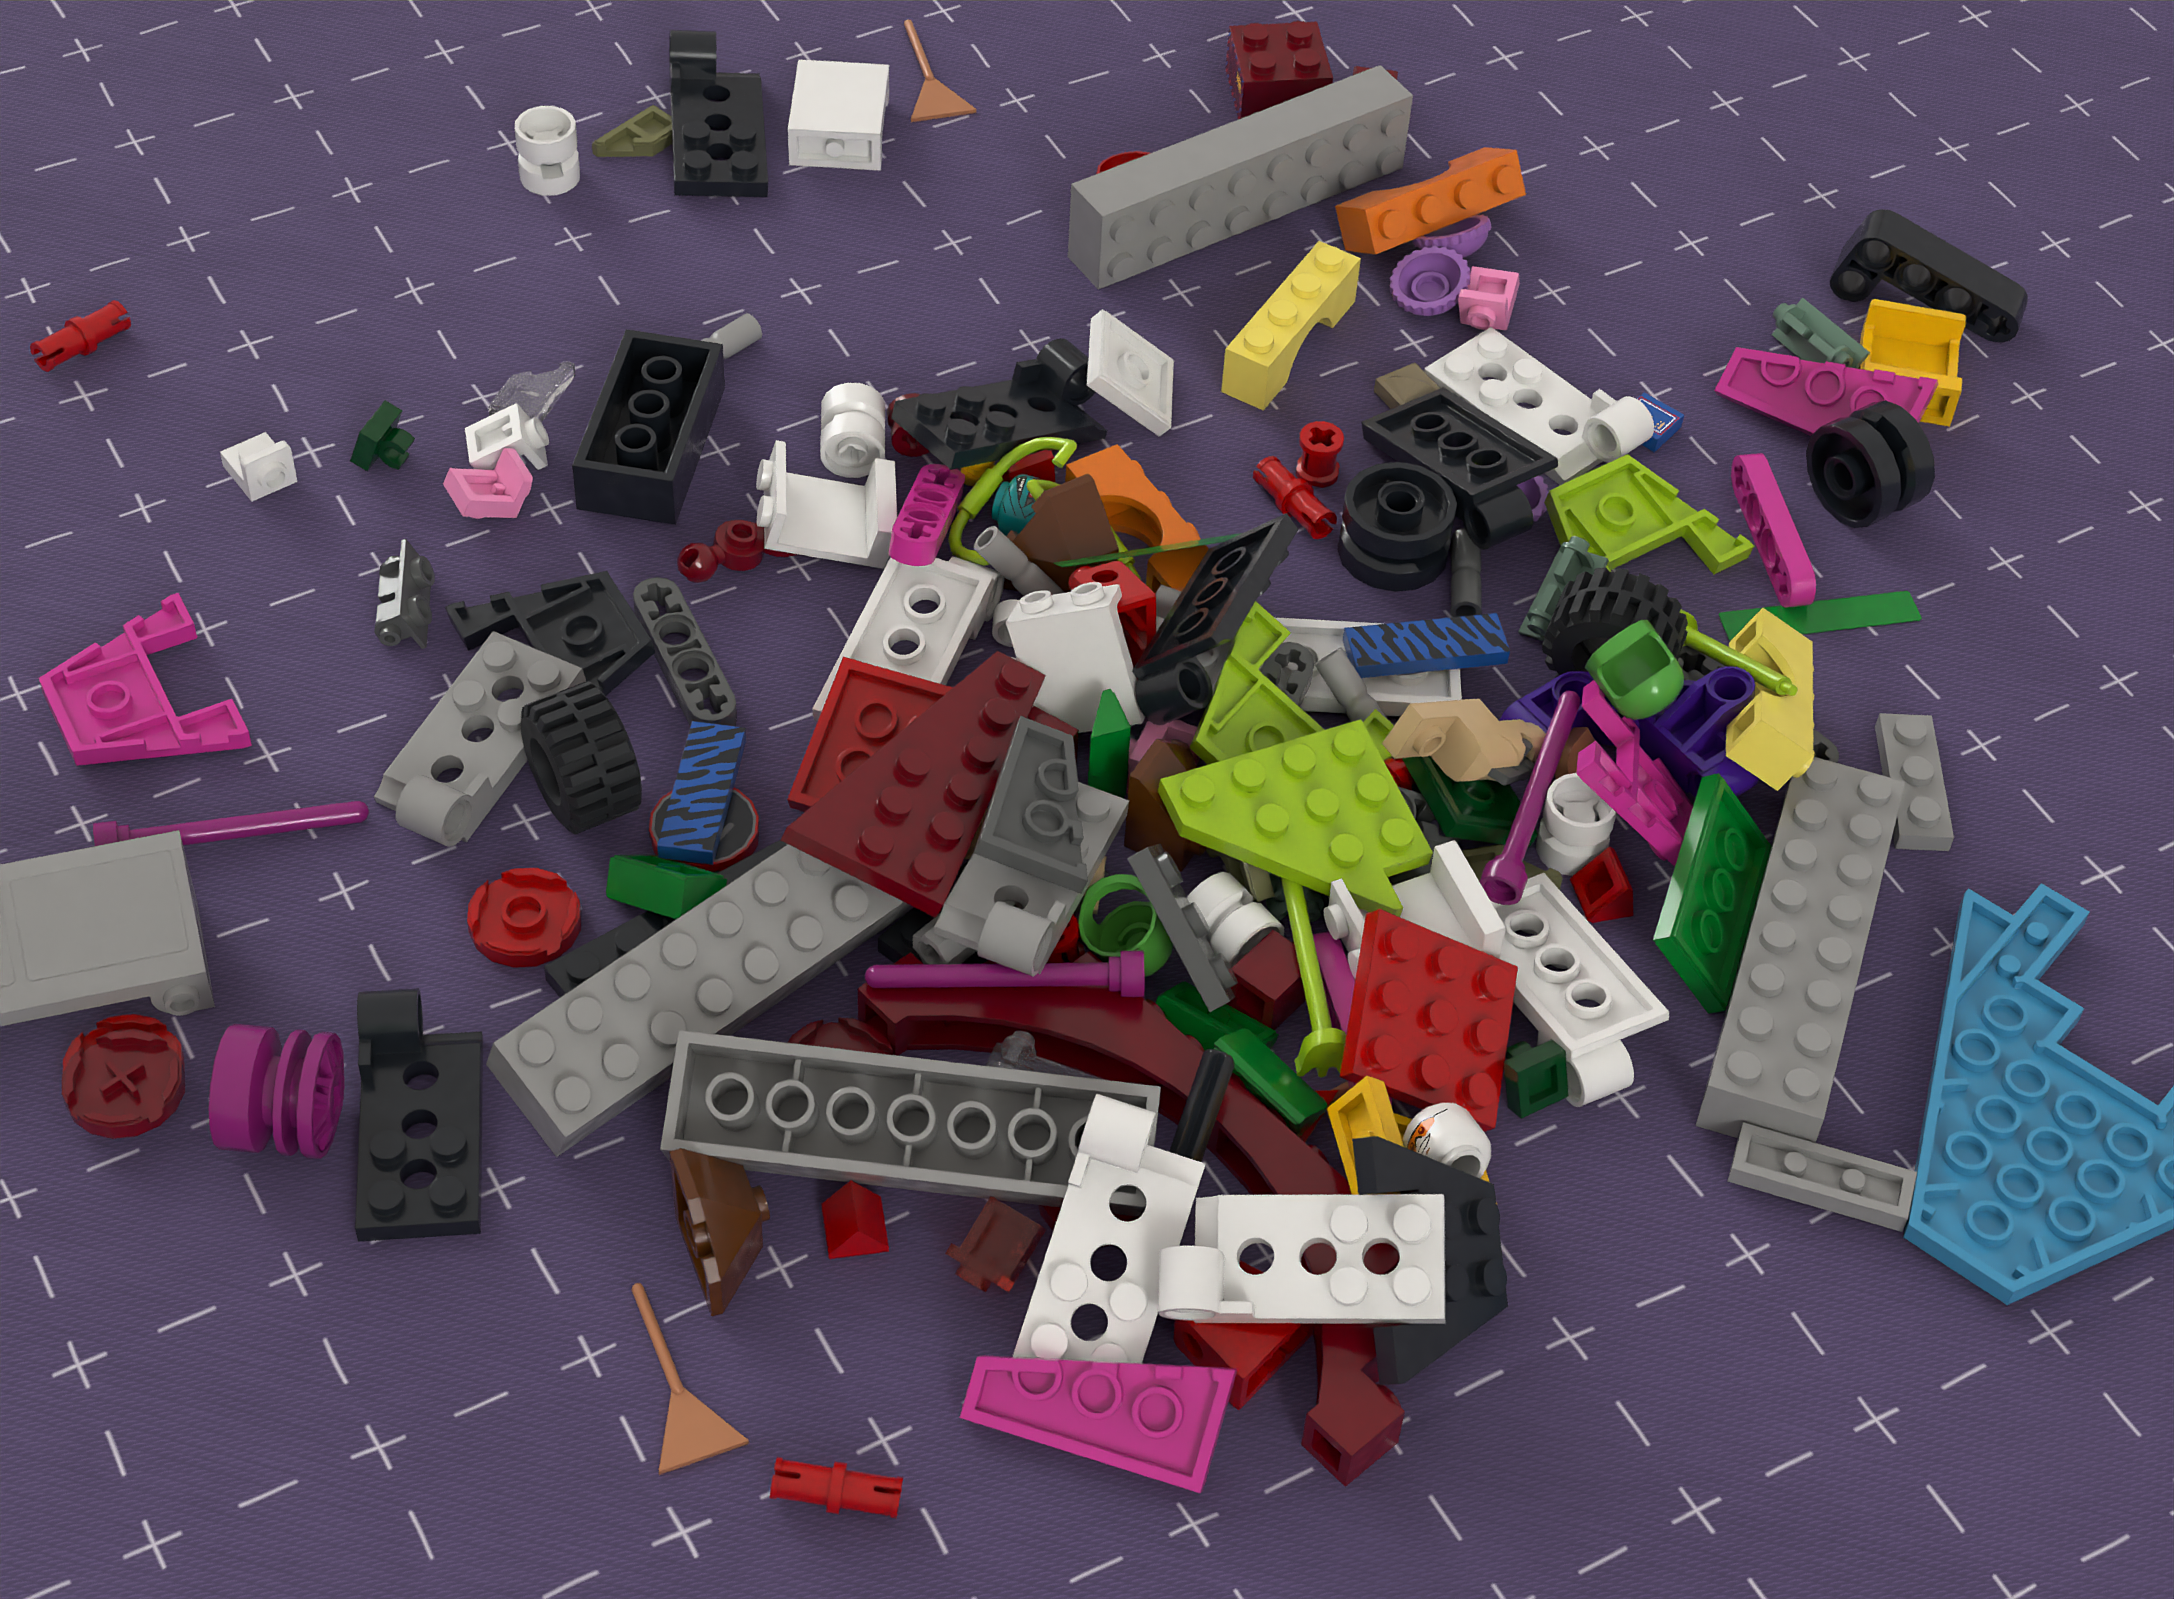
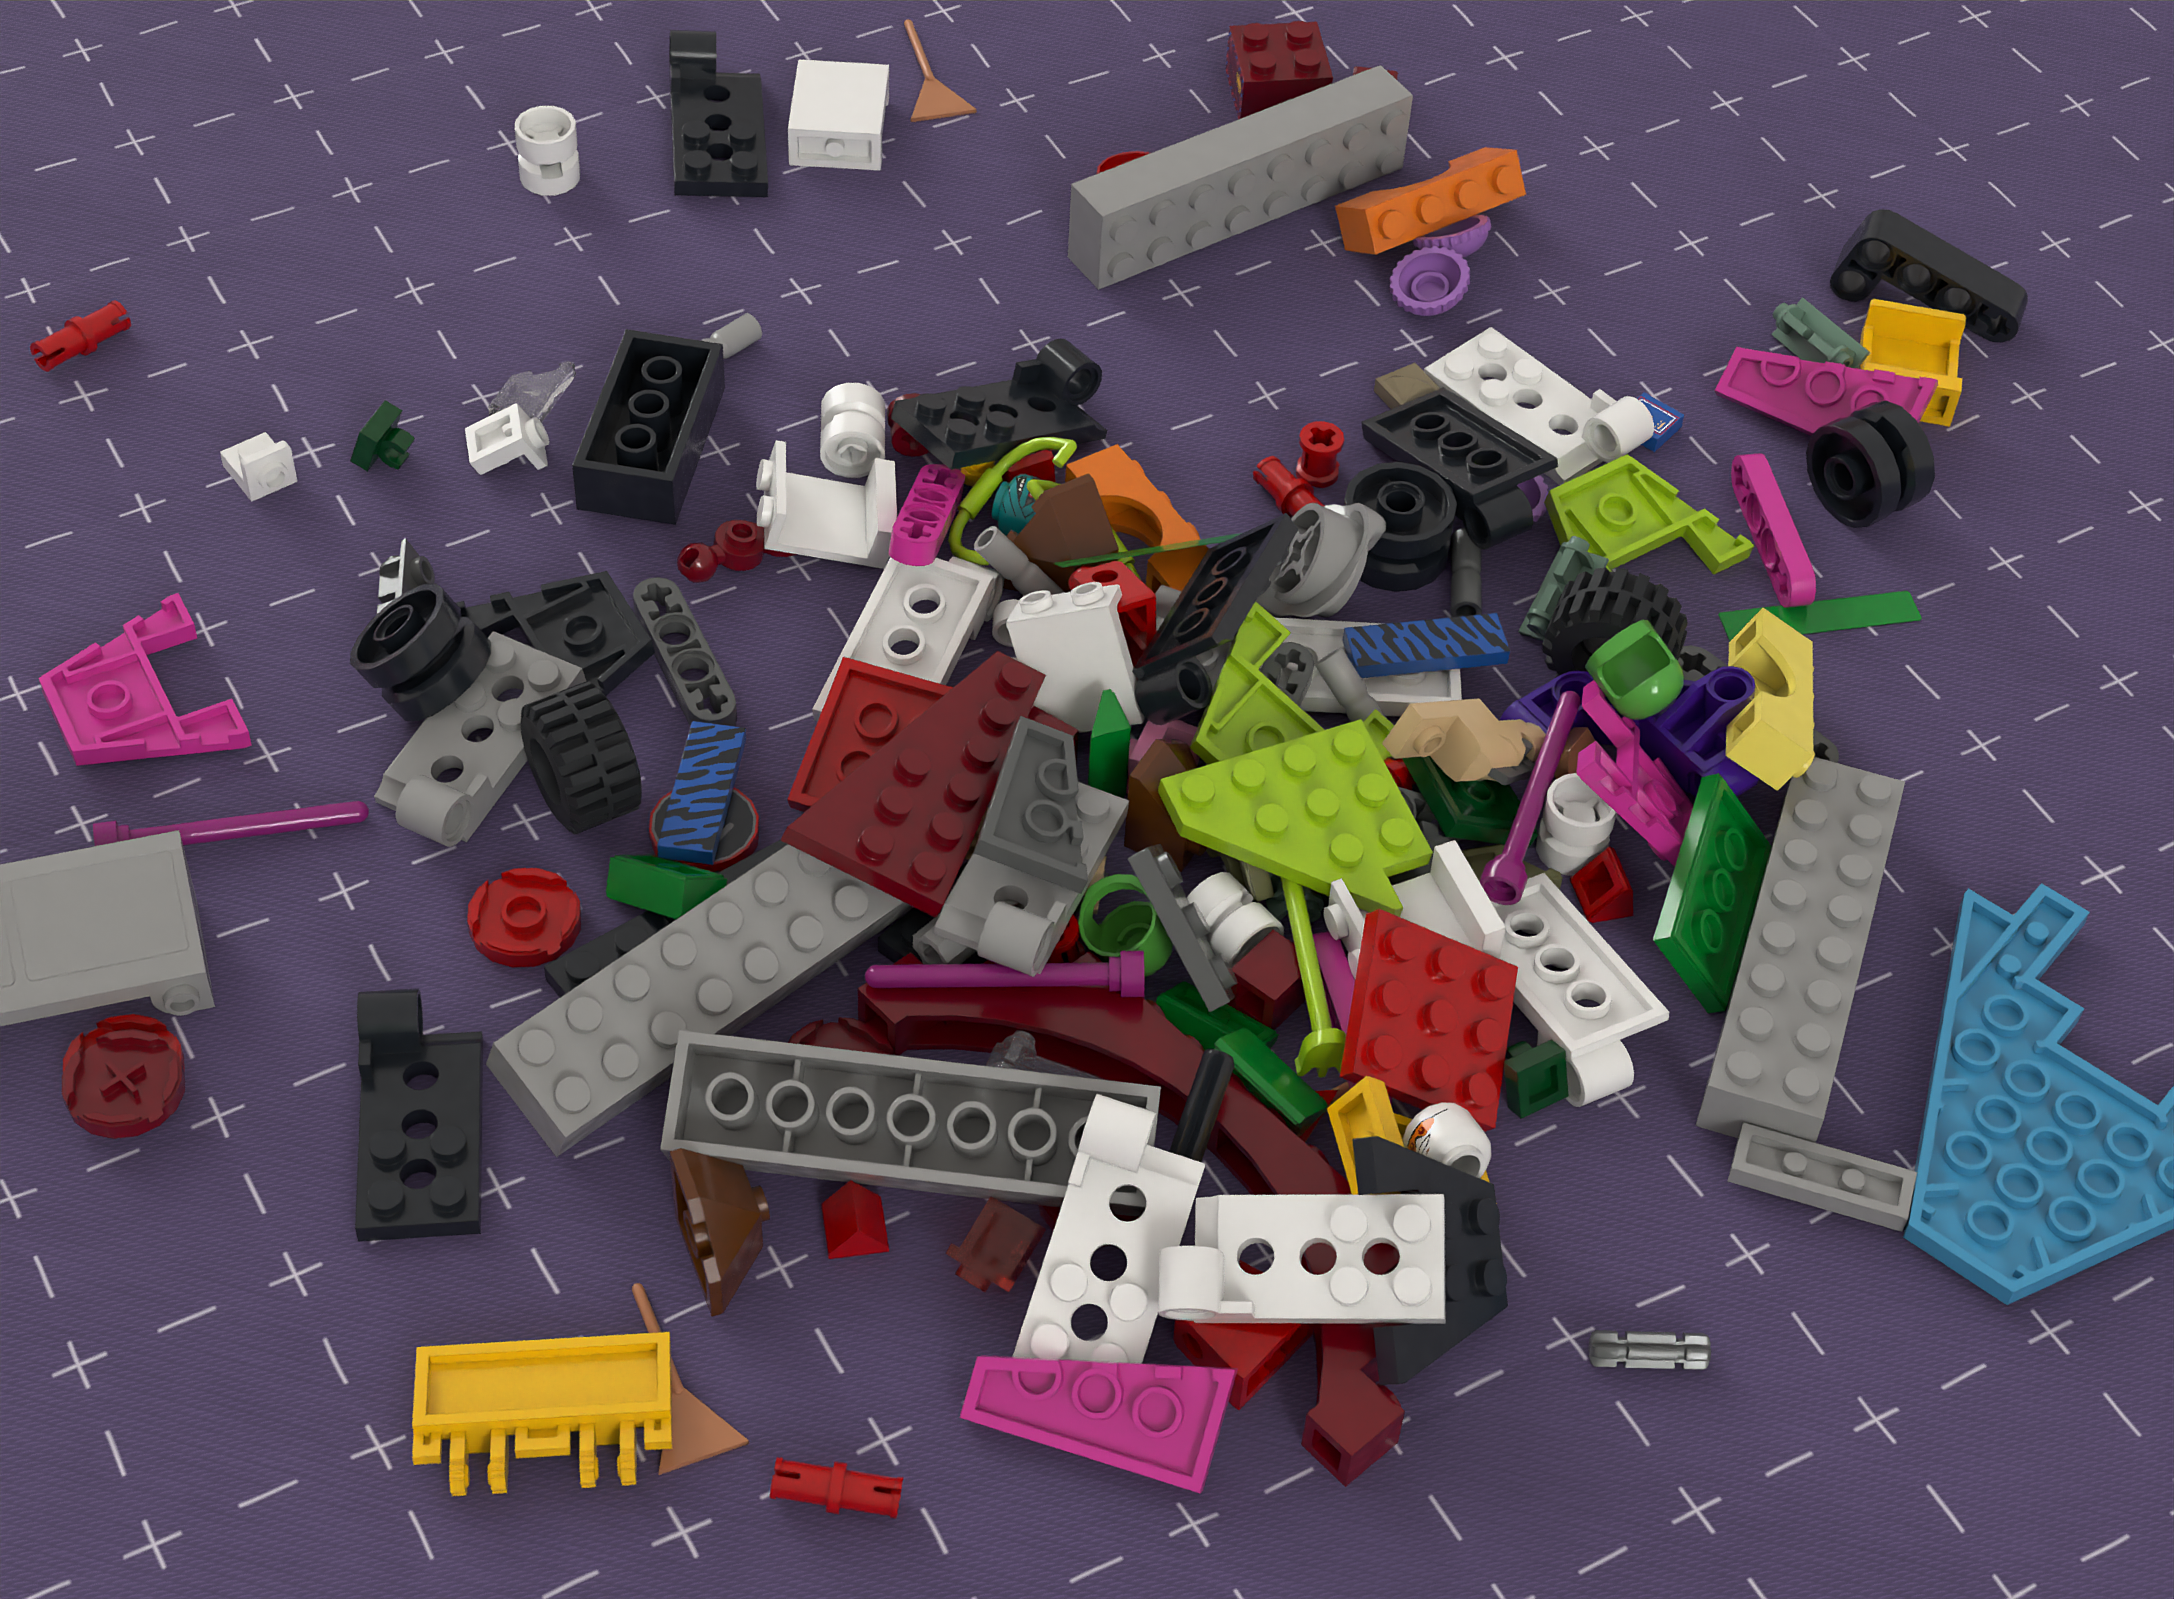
magenta wheel [209,1024,345,1159] -> none
bright pink bracket [443,448,533,519] -> none
olive tile [592,105,672,157] -> none
white plate [1087,309,1174,436] -> none
light yellow arch [1221,241,1361,411] -> none
bright pink bracket [1458,266,1520,331] -> none
lime piece [1680,609,1798,696] -> none
light grey plate [1875,713,1954,851] -> none
none -> black wheel [350,584,491,721]
none -> yellow hinge [412,1332,672,1496]
none -> light grey piece [1256,503,1386,618]
none -> axle [1588,1330,1711,1370]

